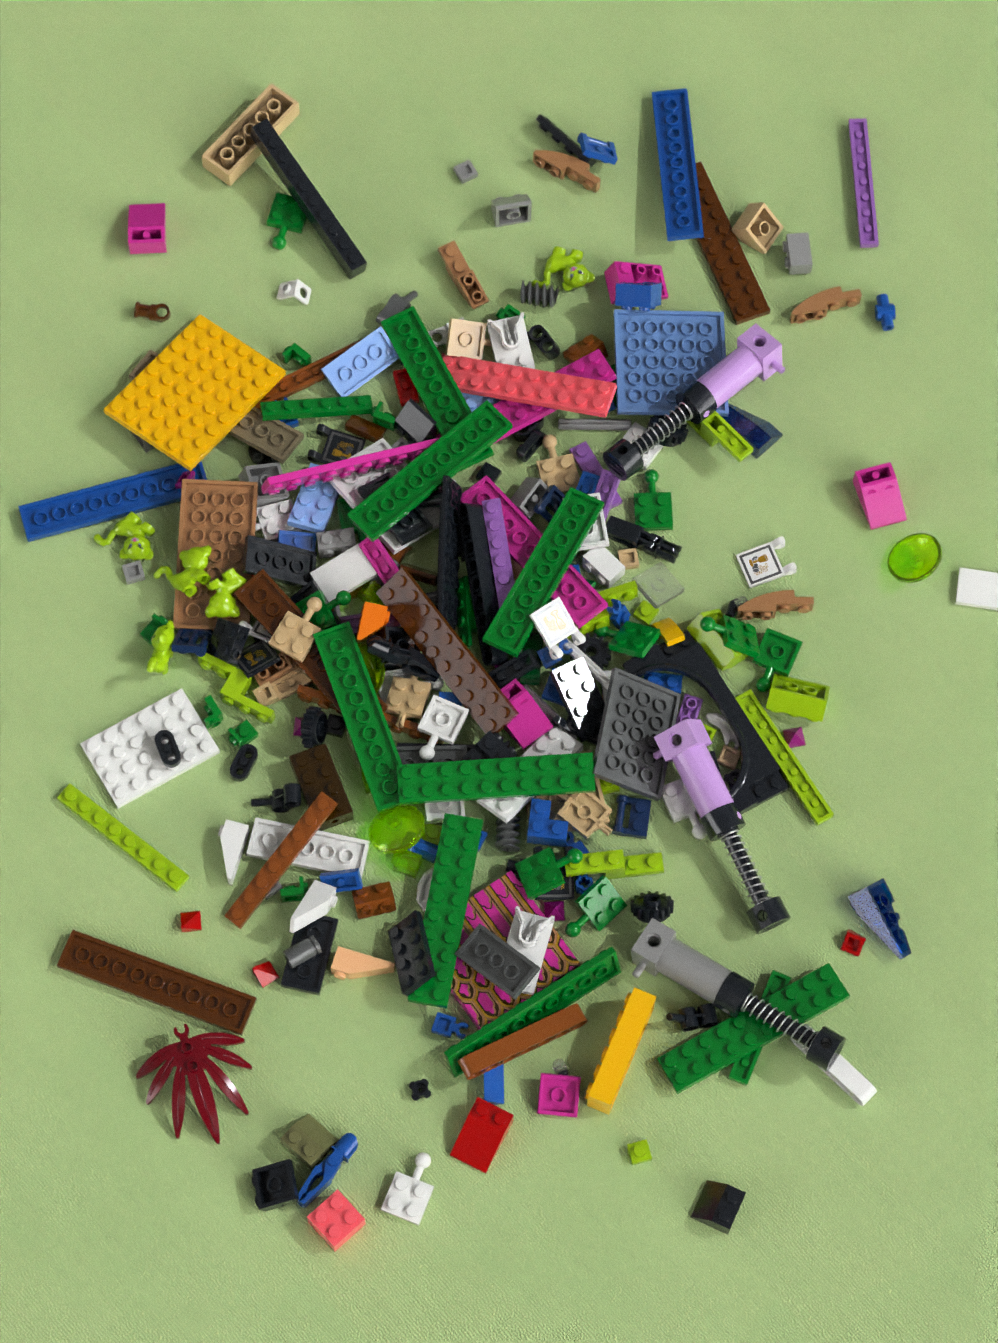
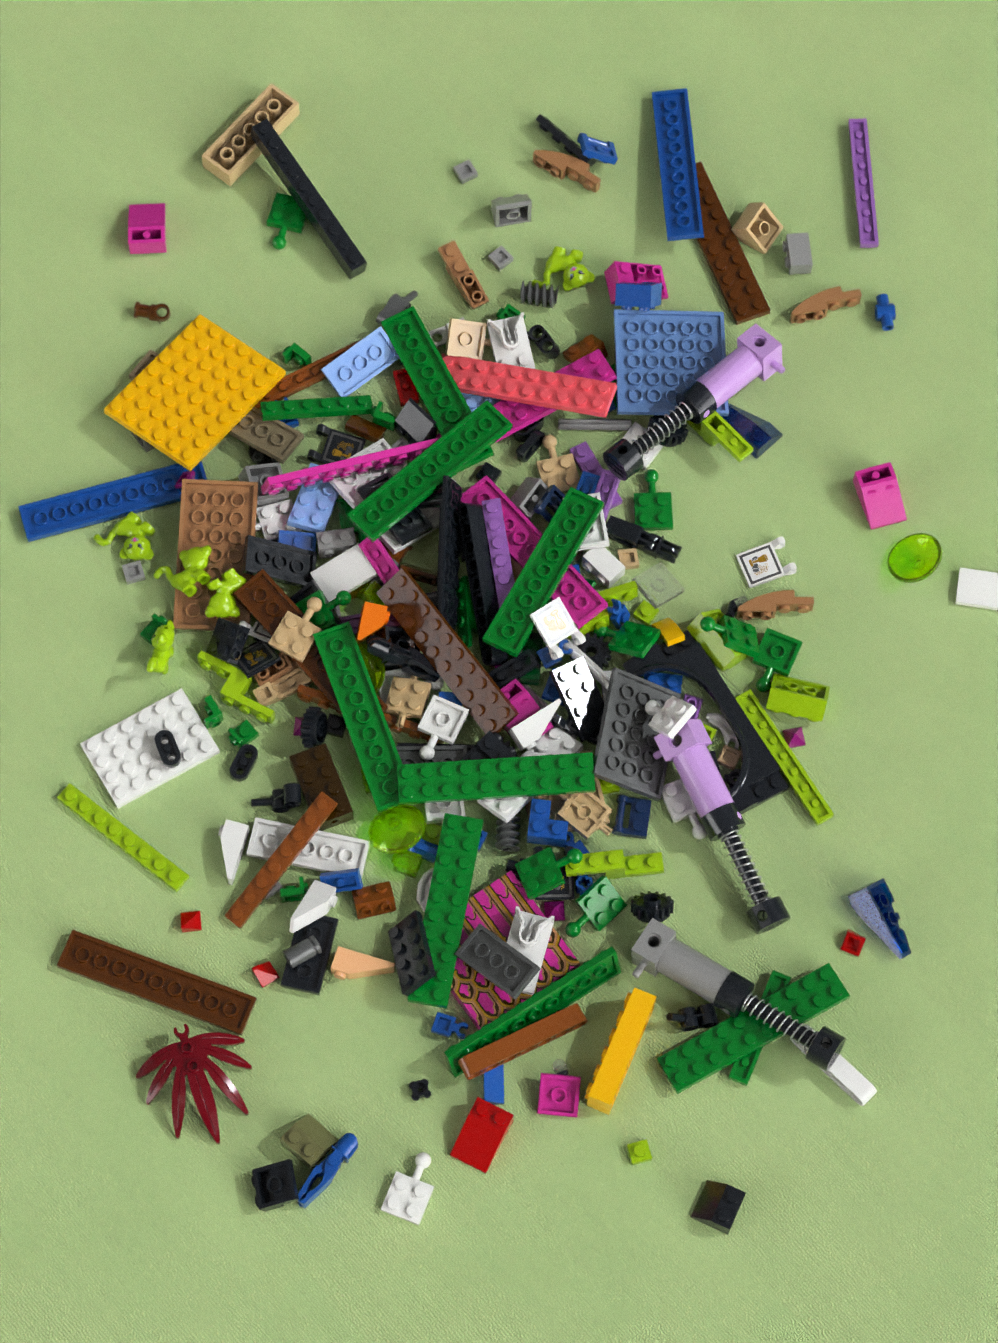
dark blue plate [172,629,213,657] -> none
white bracket [277,279,311,305] -> none
coral brick [307,1189,366,1251] -> none
none -> light grey tile [488,245,514,271]
none -> white slope [508,699,561,751]
none -> white plate [645,696,697,739]

